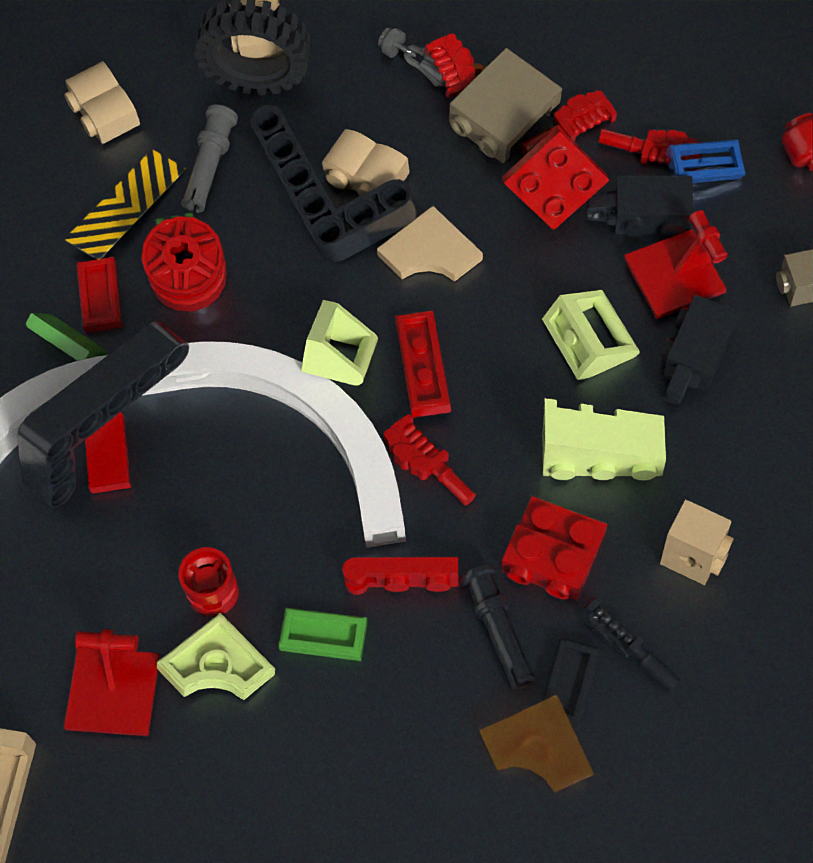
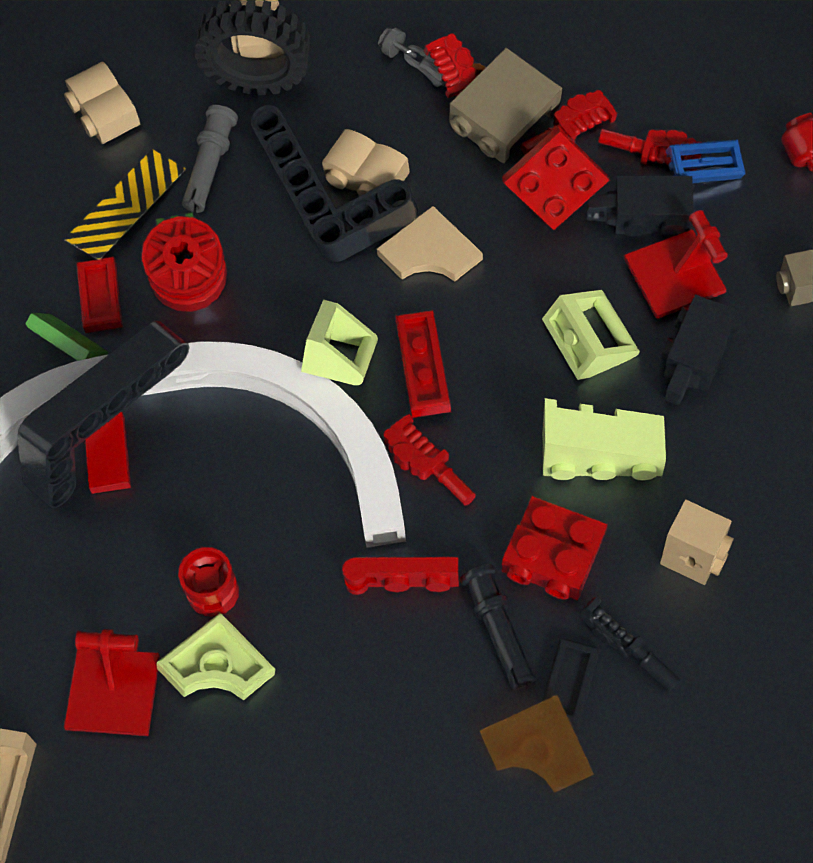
bright green tile [279,607,368,661] -> none

